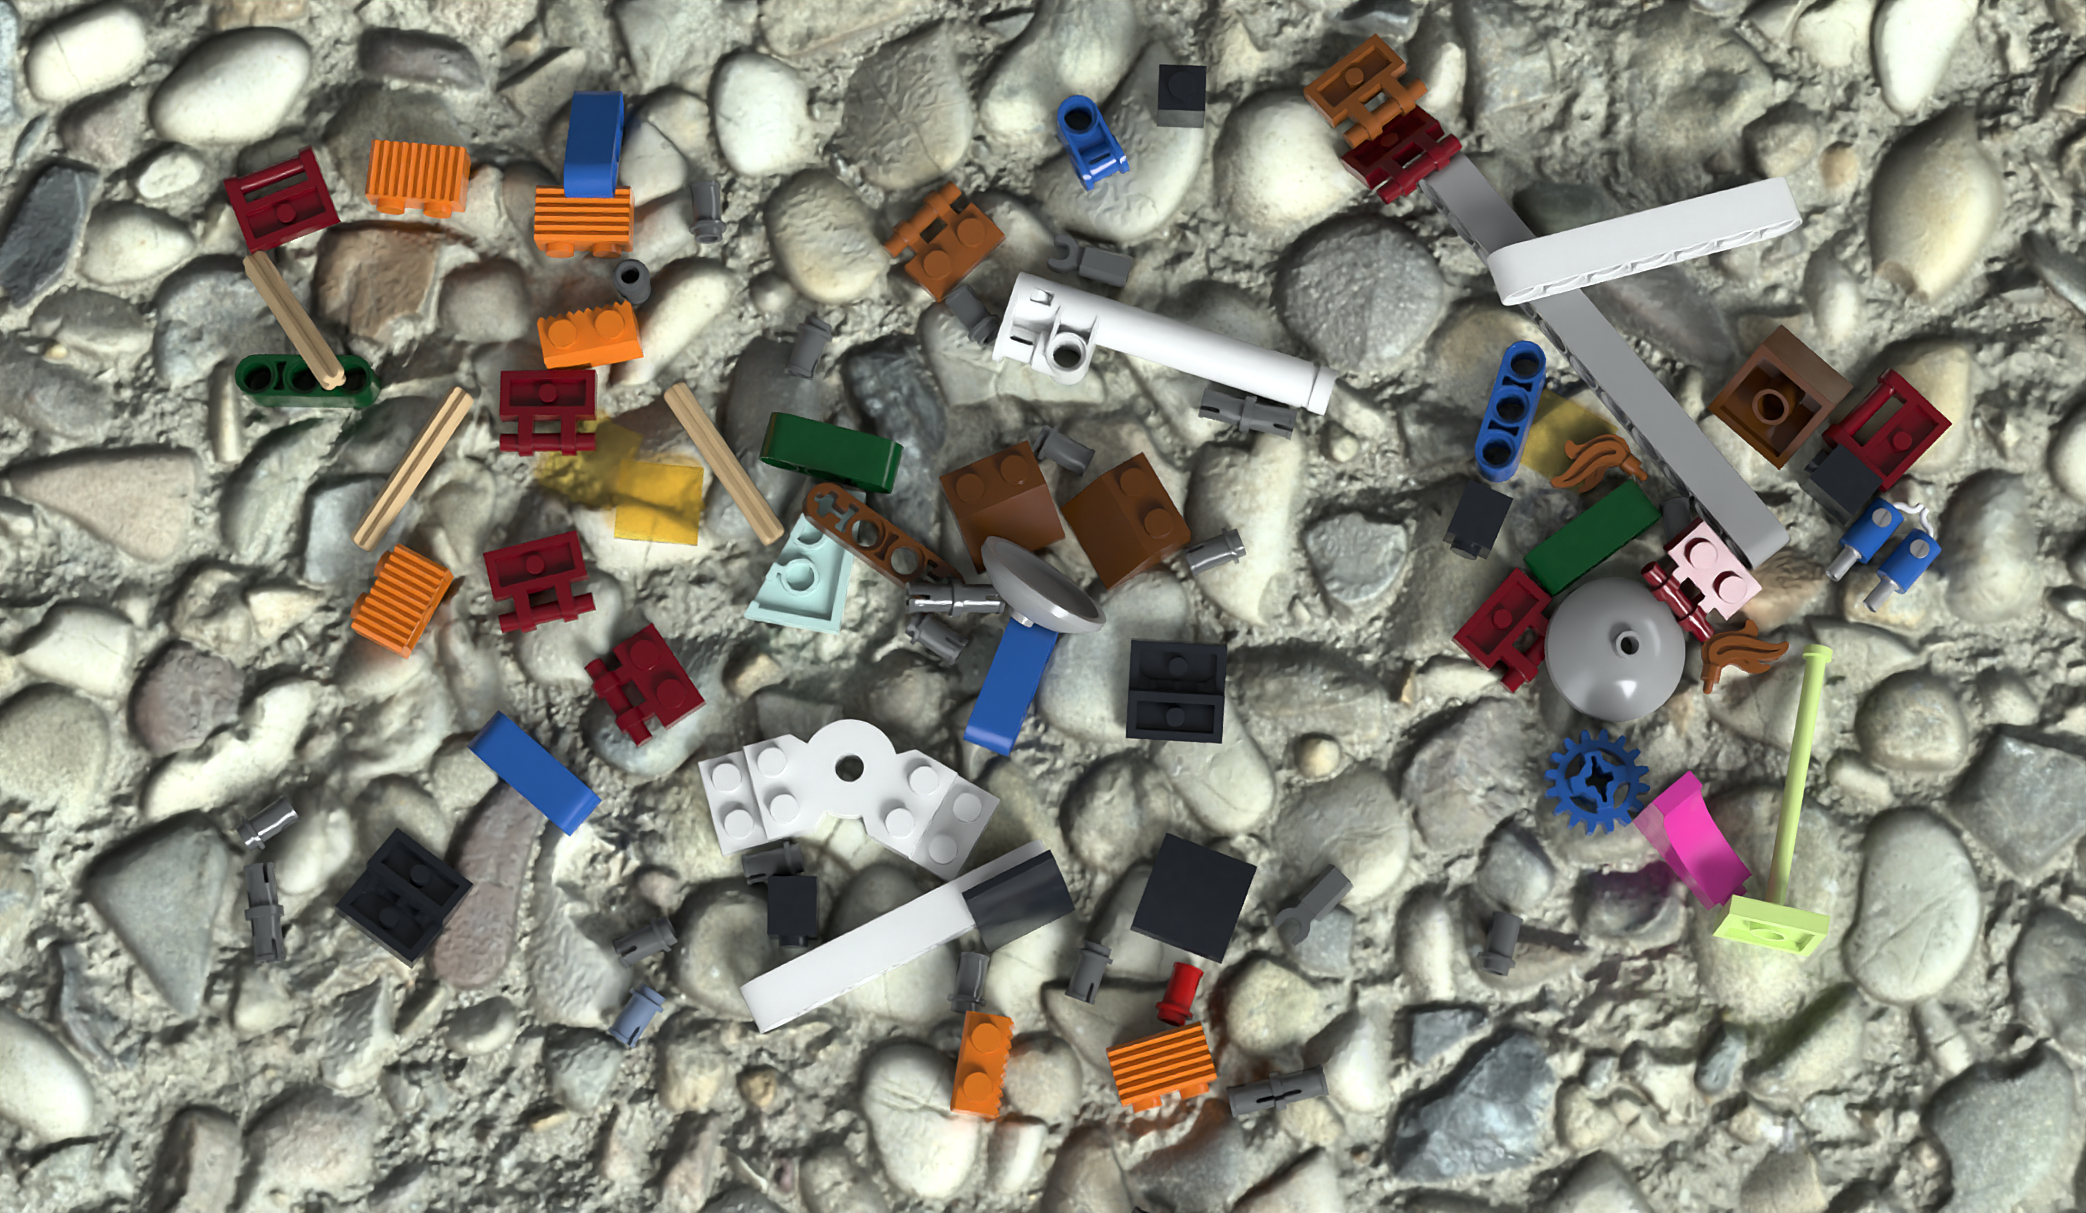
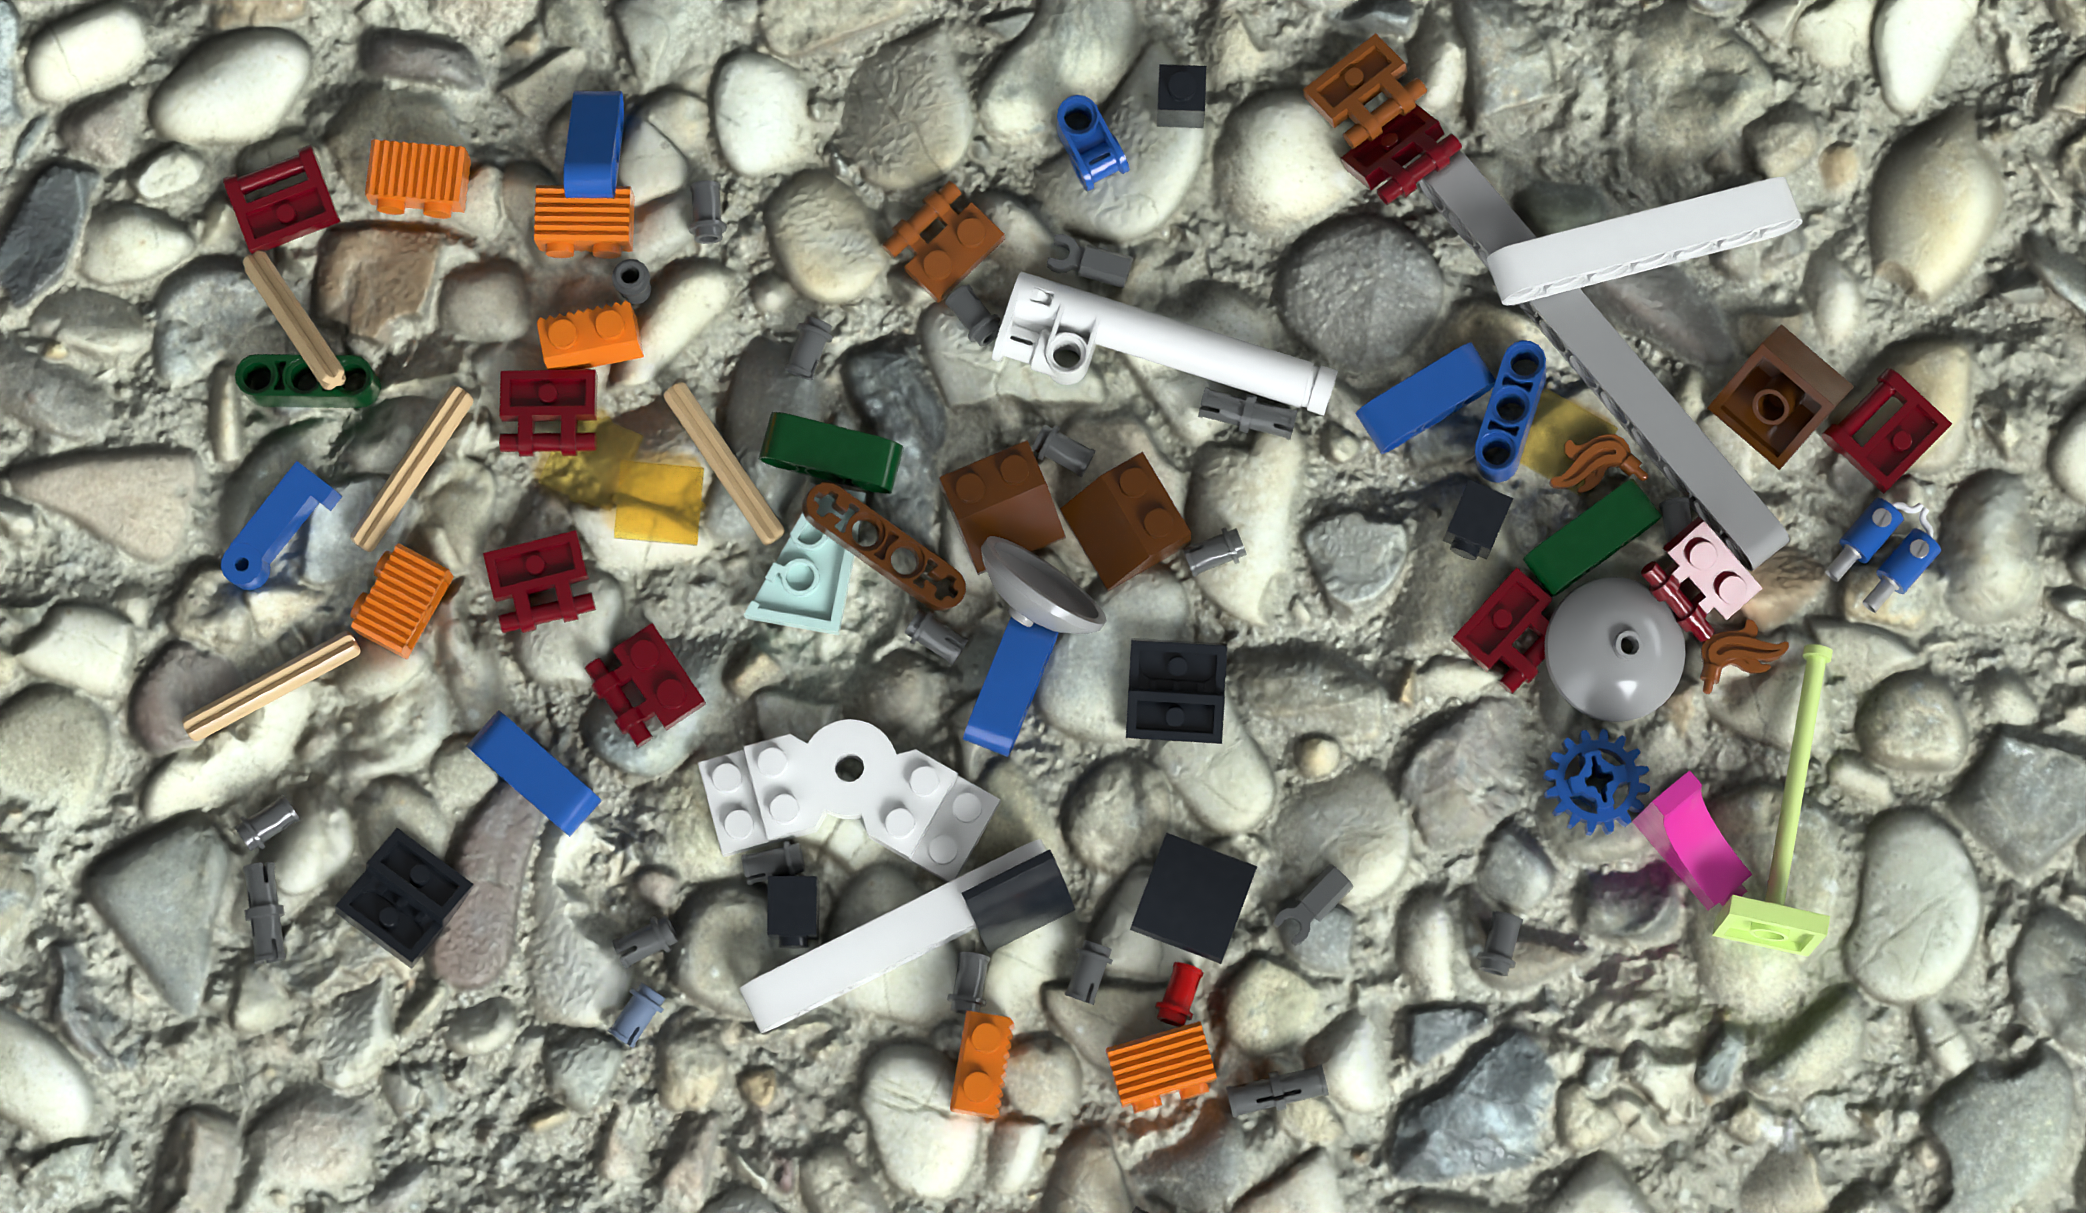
dark grey pin [904,579,1005,617] -> none
black brick [1801,443,1884,525] -> none
none -> tan axle [182,631,361,741]
none -> blue leg [221,461,343,590]
none -> blue beam [1355,342,1496,454]

